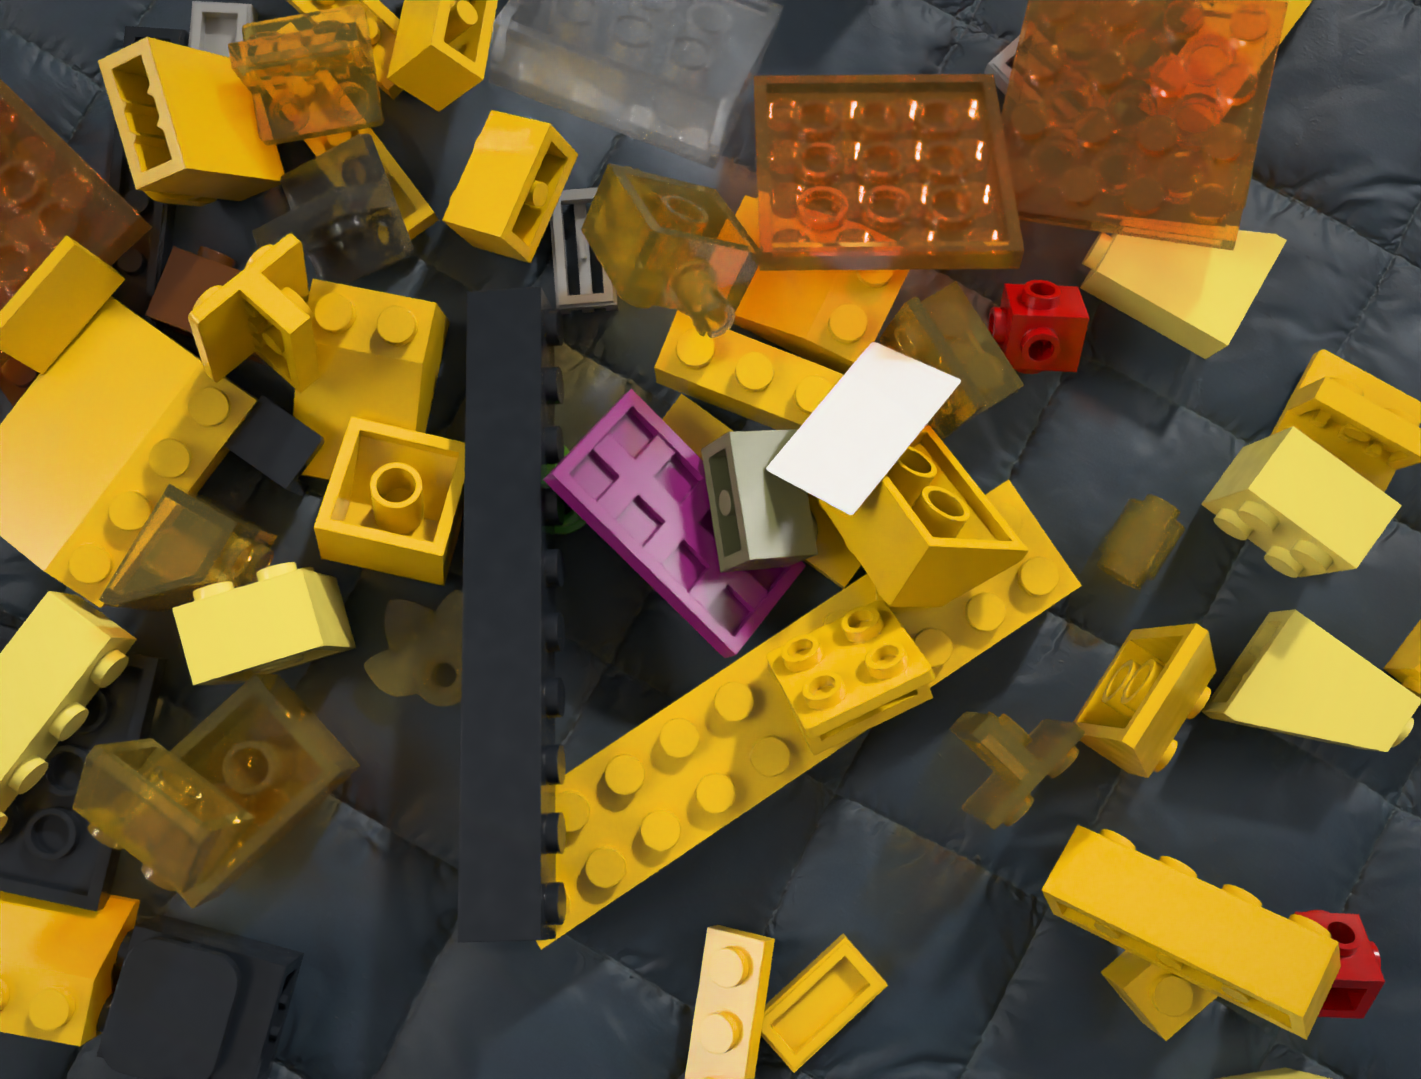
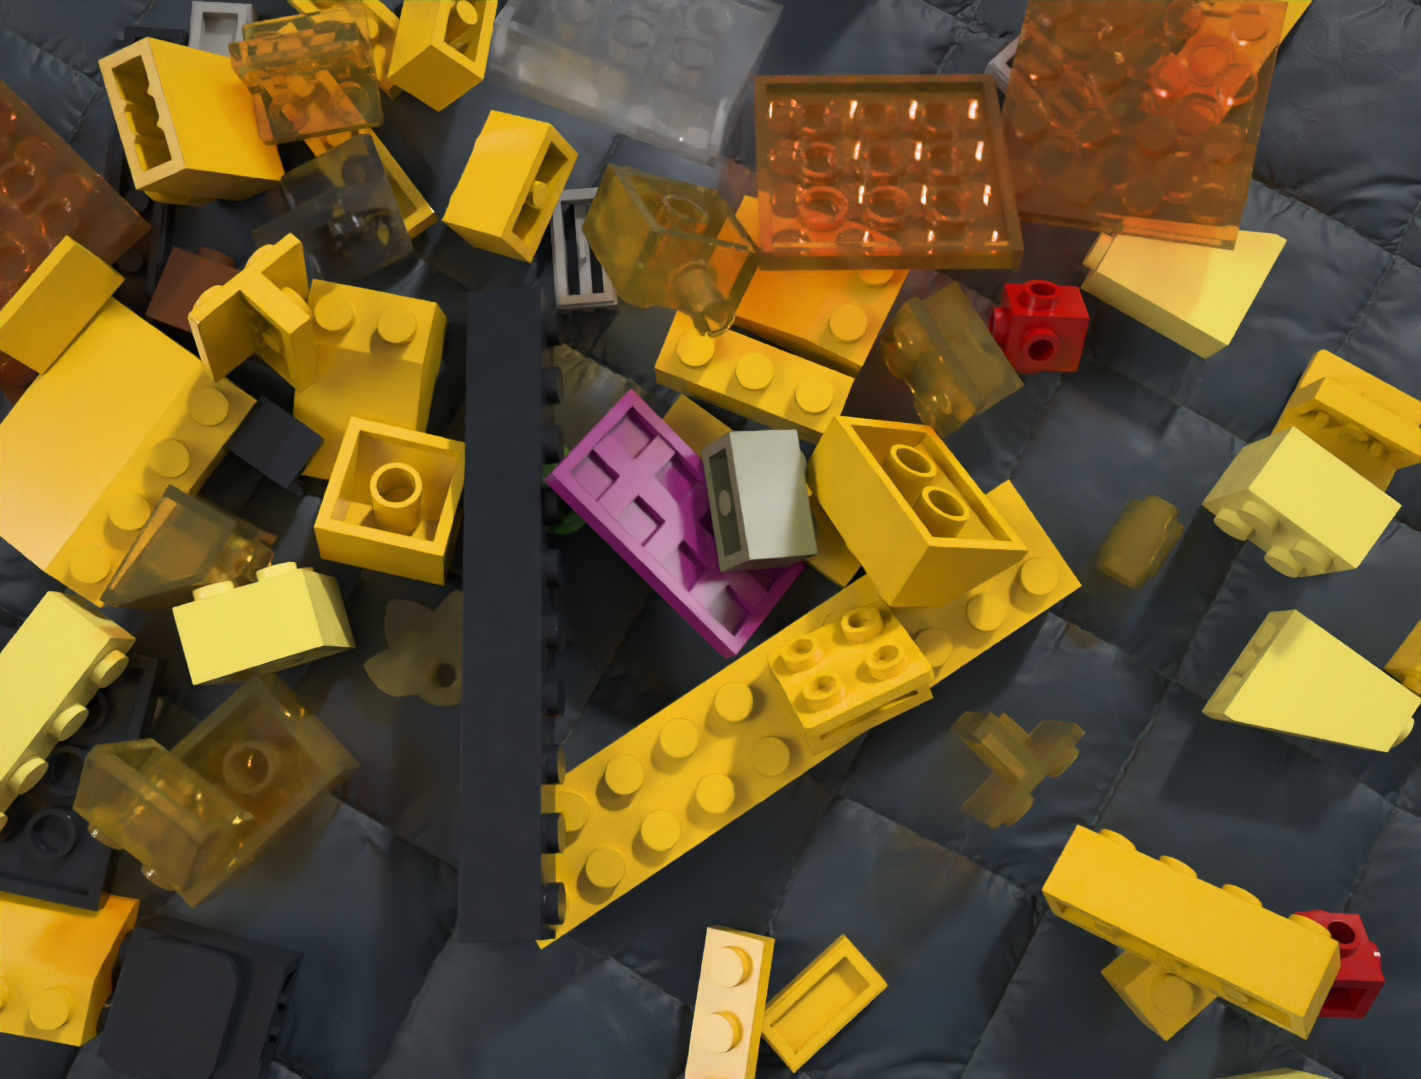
white sticker [766,342,961,515] -> none
yellow slope [1067,623,1217,778] -> none

